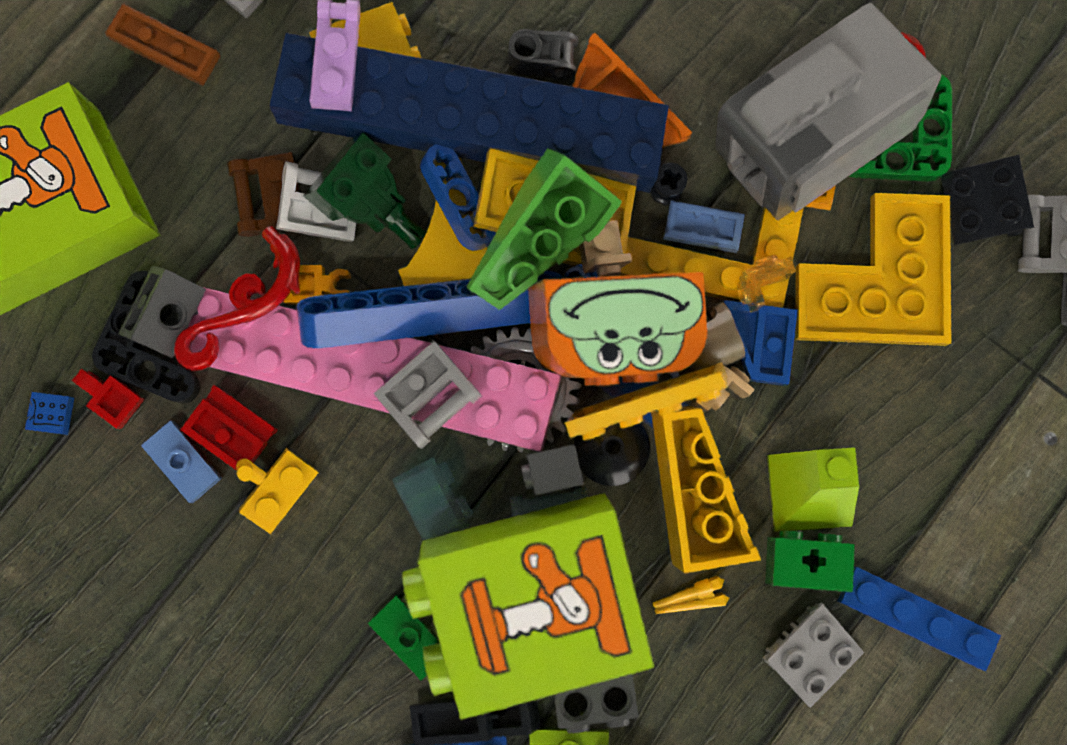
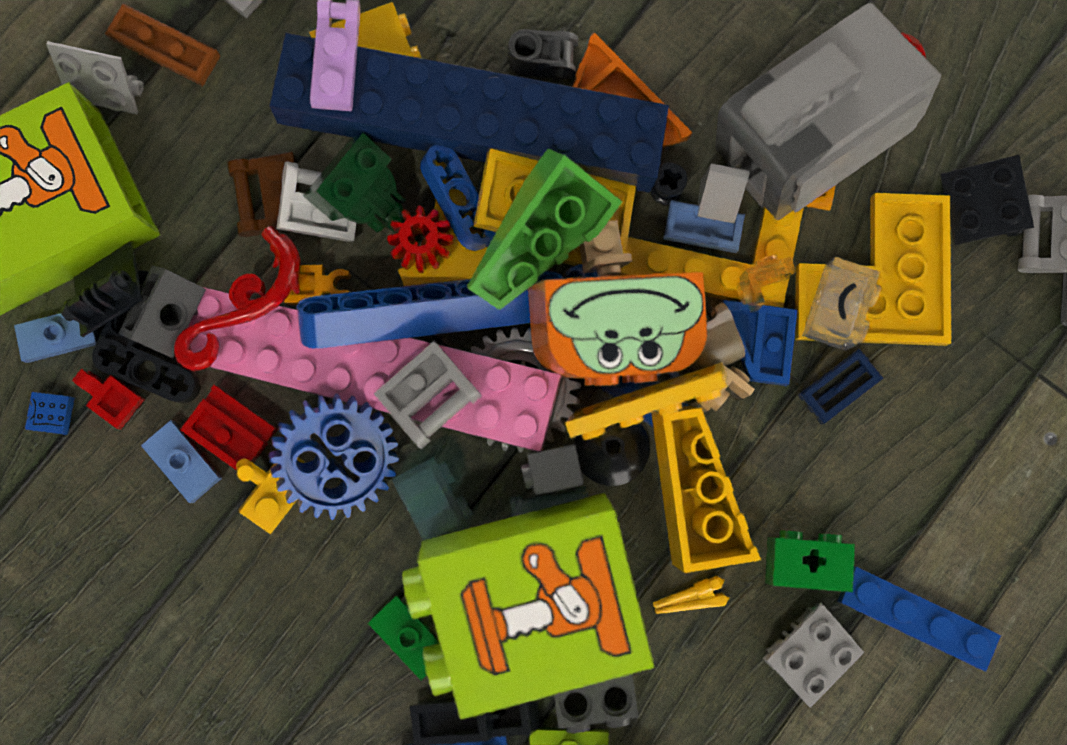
lime slope [767,447,859,532] -> none
green beam [849,75,952,182] -> none
none -> medium blue plate [14,313,99,363]
none -> light grey hinge [46,41,143,114]
none -> black hinge [61,241,142,337]
none -> blue gear [269,393,399,520]
none -> red gear [387,205,454,273]
none -> light grey slope [697,164,749,223]
none -> dark blue tile [798,348,883,425]
none -> clear brick [802,257,881,351]

